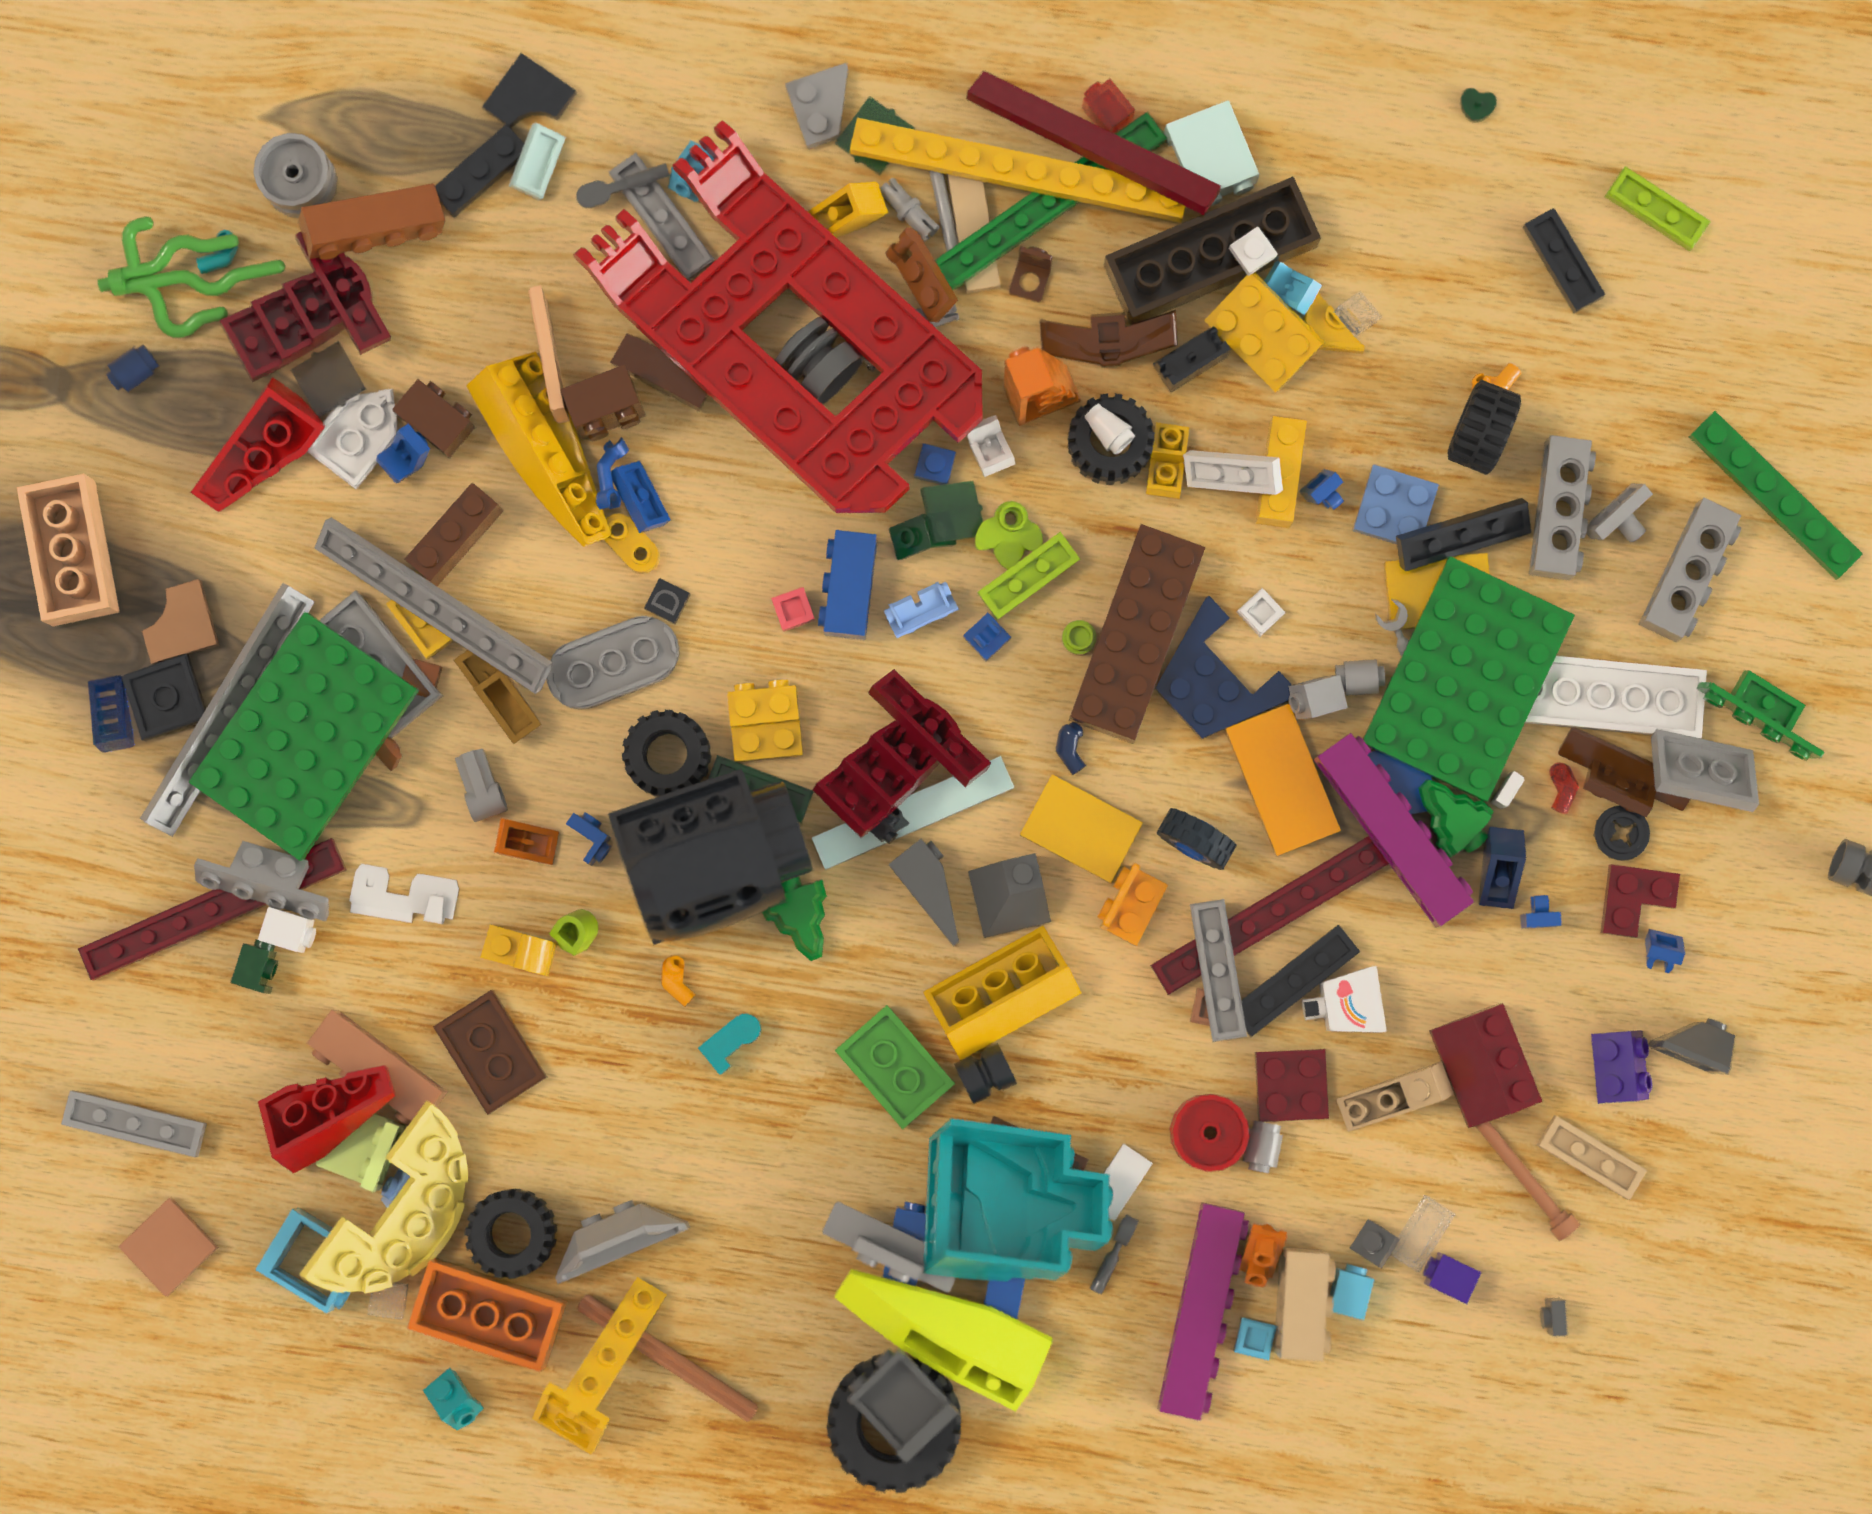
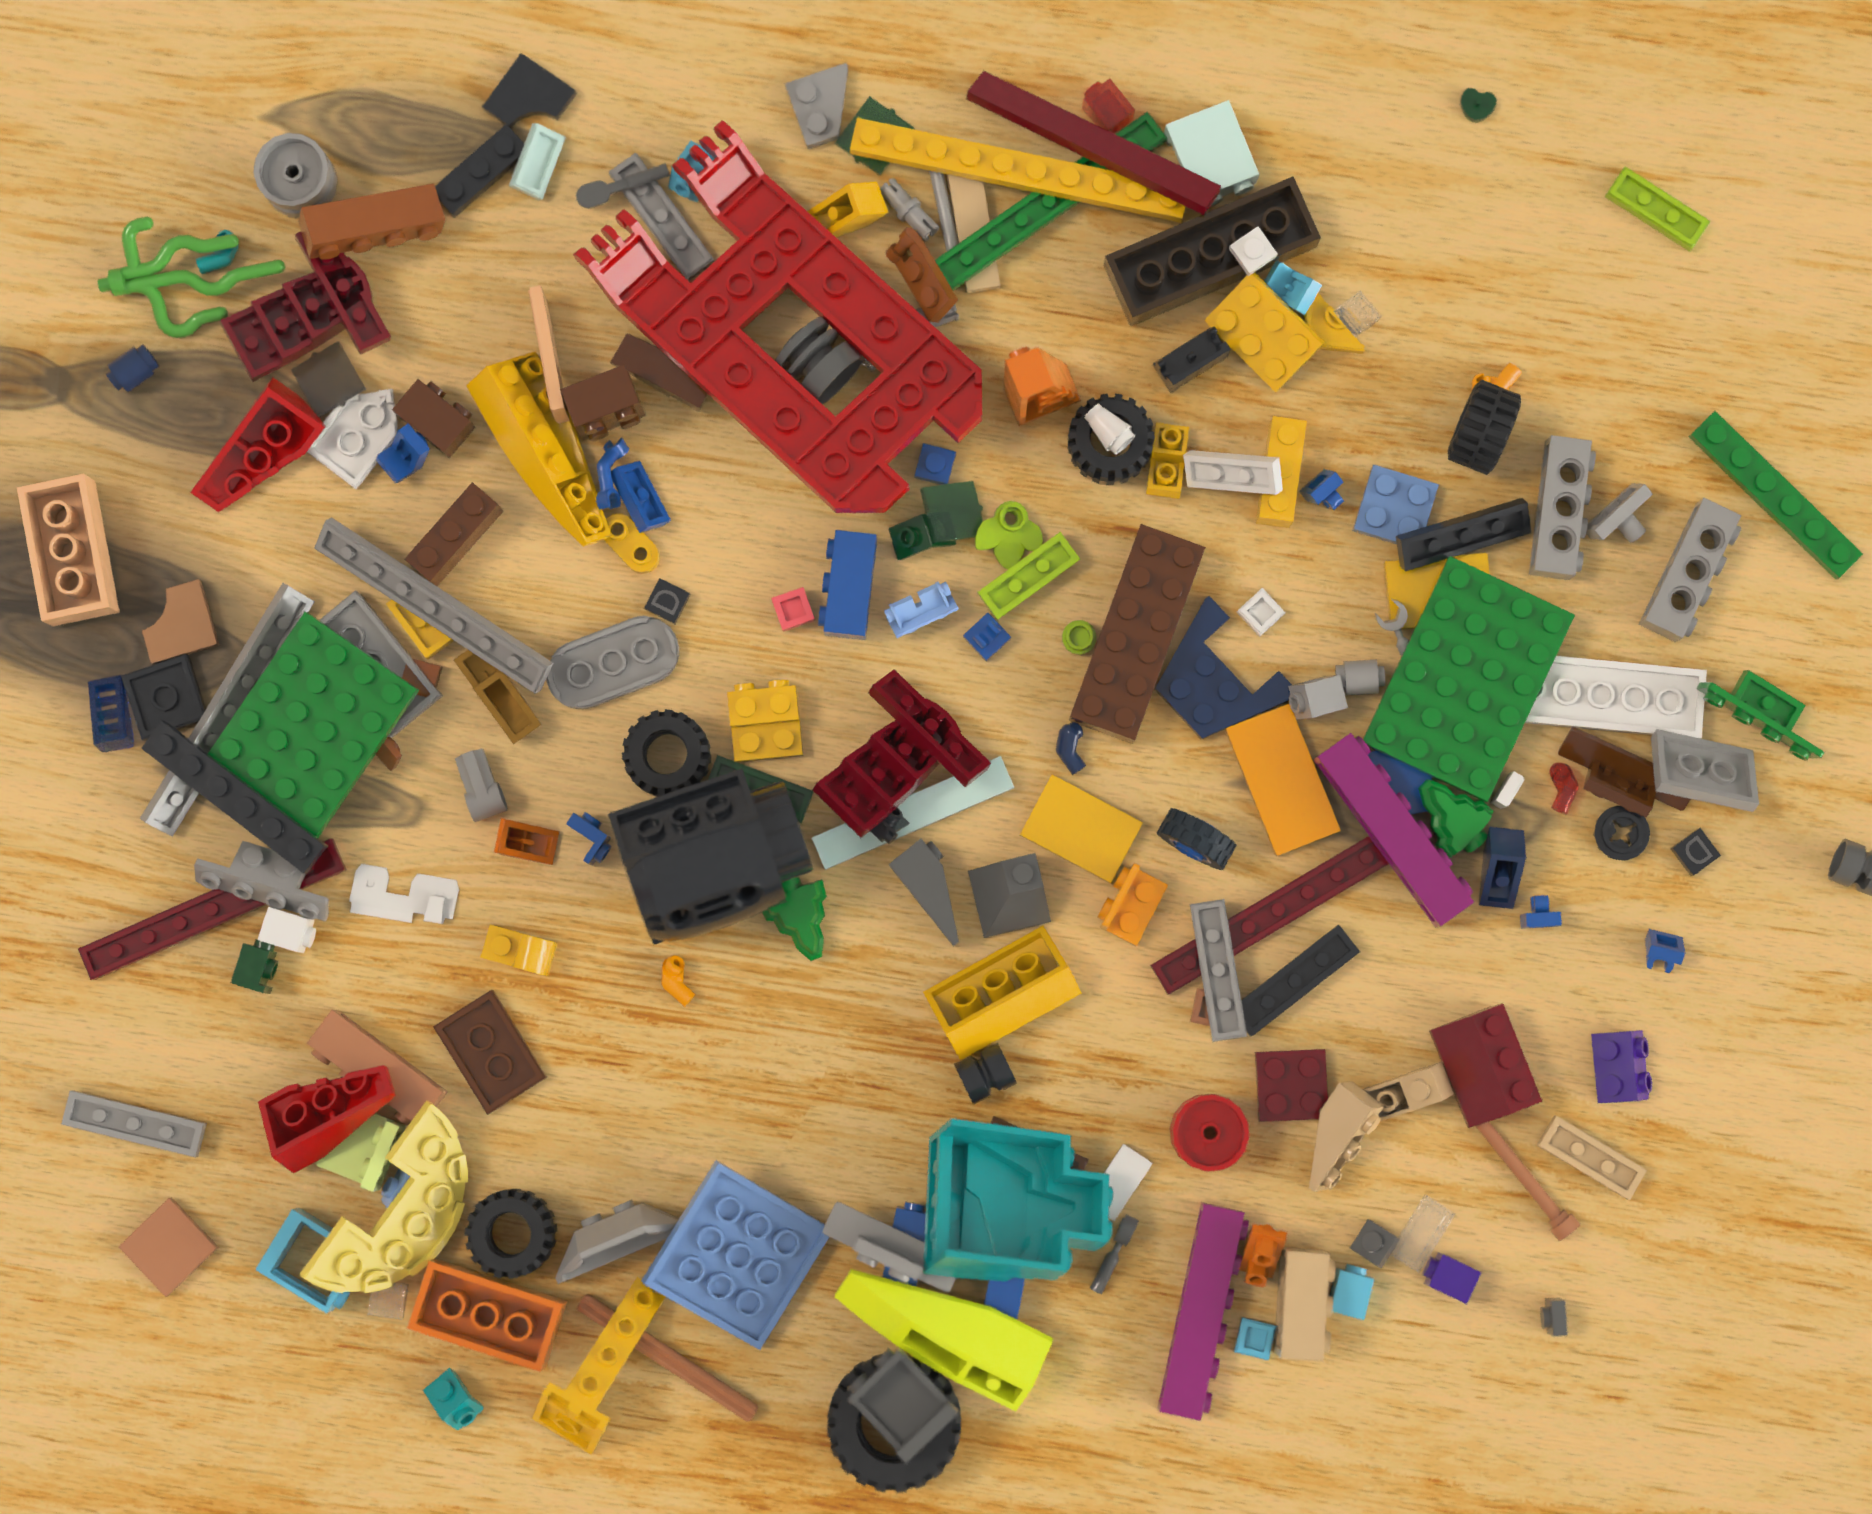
lime plate [549,909,598,956] -> none
teal leg [698,1014,762,1075] -> none
bright green plate [835,1005,955,1129] -> none
white bracket [967,415,1016,477] -> none
reddish brown bracket [1009,246,1053,303] -> none
reddish brown plate [1040,310,1178,367] -> none
light grey brick [1243,1121,1283,1174] -> none
white torso [1302,966,1387,1033] -> none
black plate [1523,208,1606,314] -> none
dark red plate [1601,864,1680,938] -> none
dark grey slope [1648,1018,1735,1074] -> none
none -> black plate [141,721,328,874]
none -> medium blue plate [641,1160,829,1350]
none -> tan slope [1309,1081,1384,1192]
none -> black tile [1670,828,1721,876]

